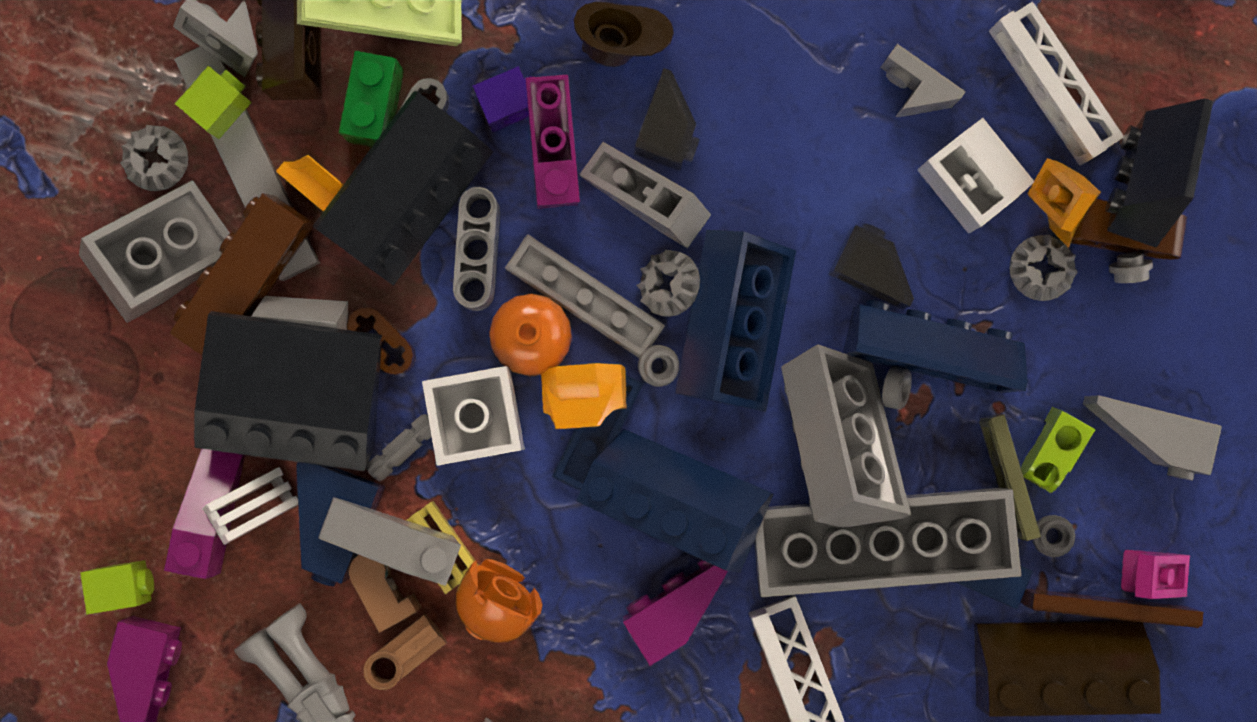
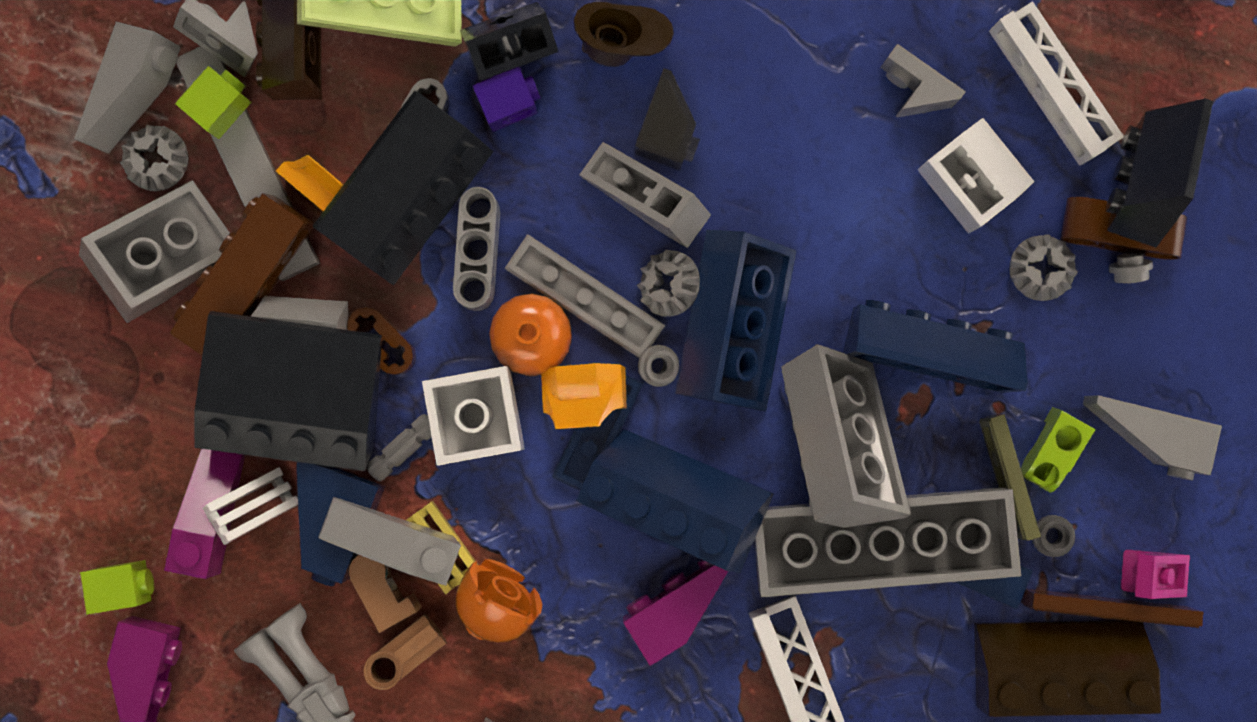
green brick [339,51,404,147] -> none
magenta slope [526,74,580,209] -> none
clear smoke slope [828,223,914,310] -> none
light grey tile [882,366,912,410] -> none
light orange slope [1027,158,1101,248] -> none
none -> light grey slope [74,22,181,153]
none -> black brick [460,2,559,81]

